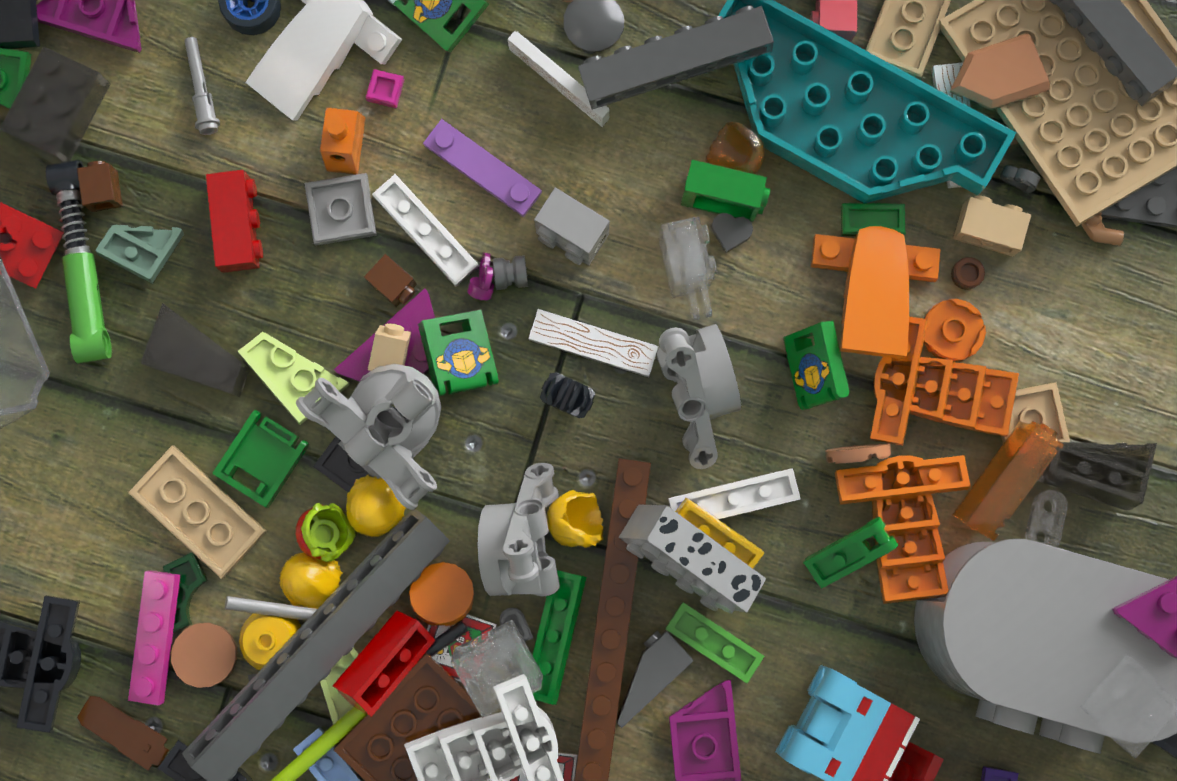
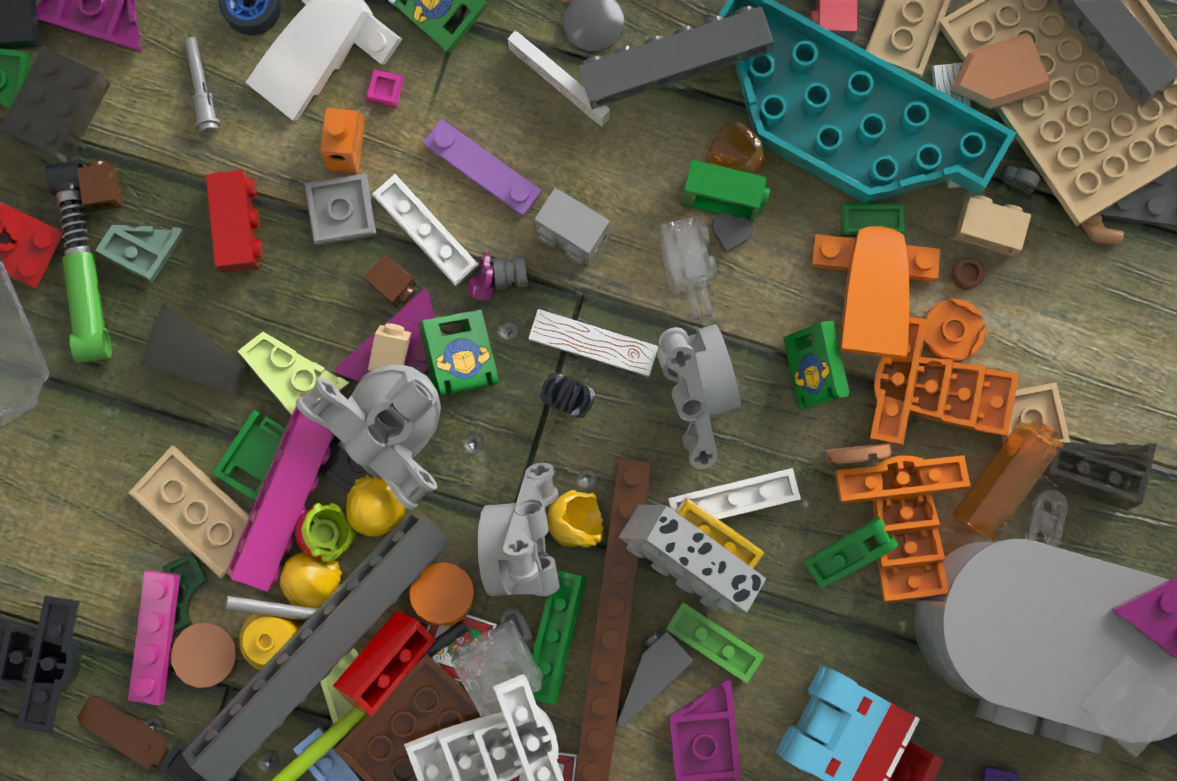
none -> dark pink brick [226,393,333,591]

